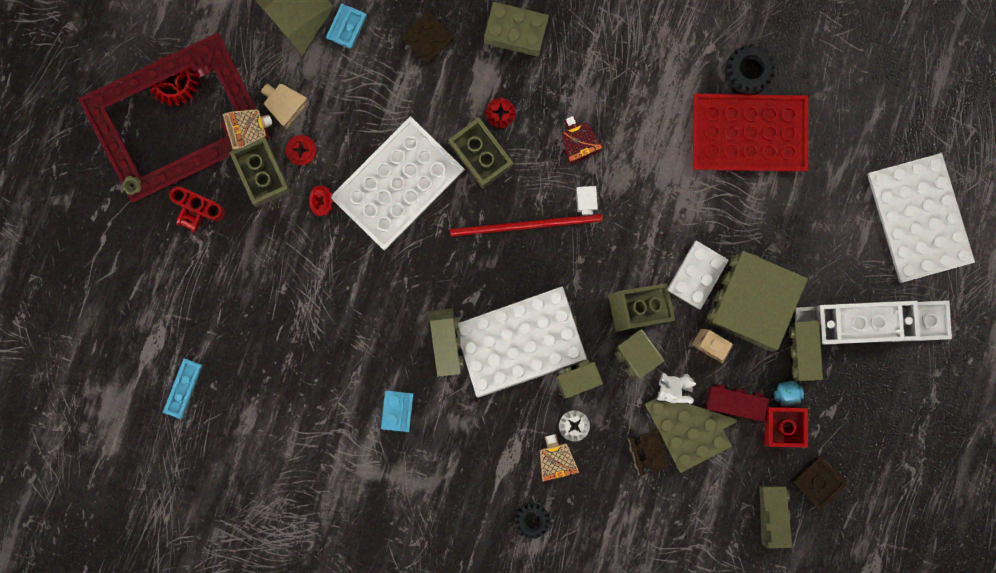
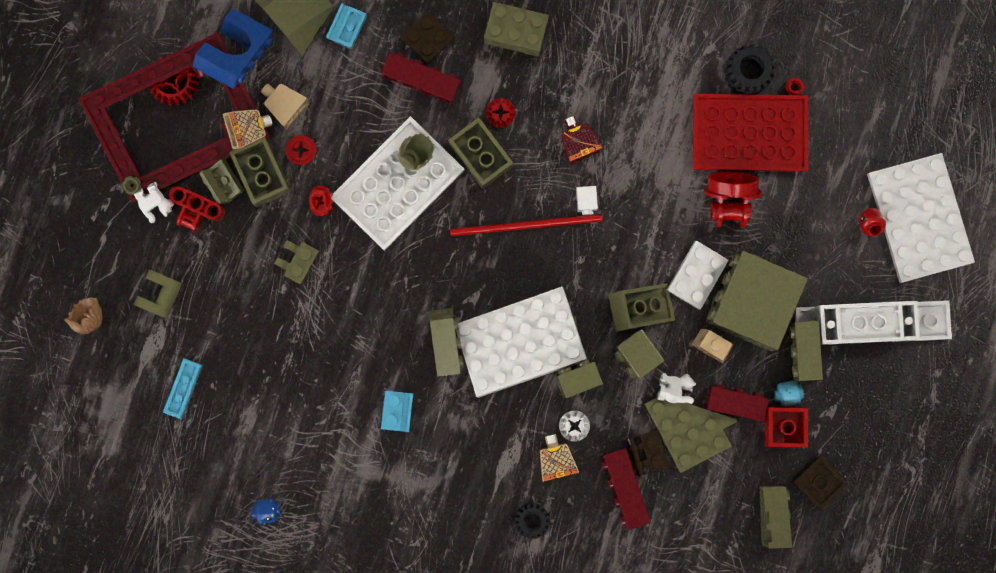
none -> medium nougat hair [64,297,103,334]
none -> white animal [134,181,174,223]
none -> olive connector [134,269,183,318]
none -> blue arch [193,9,273,89]
none -> olive bracket [199,159,245,205]
none -> blue head [251,498,280,525]
none -> olive plate [274,240,319,284]
none -> dark red brick [381,52,461,105]
none -> olive hair [397,133,434,171]
none -> dark red brick [601,448,651,530]
none -> red piece [703,172,762,228]
none -> red plate [785,78,804,95]
none -> red head [858,208,886,236]

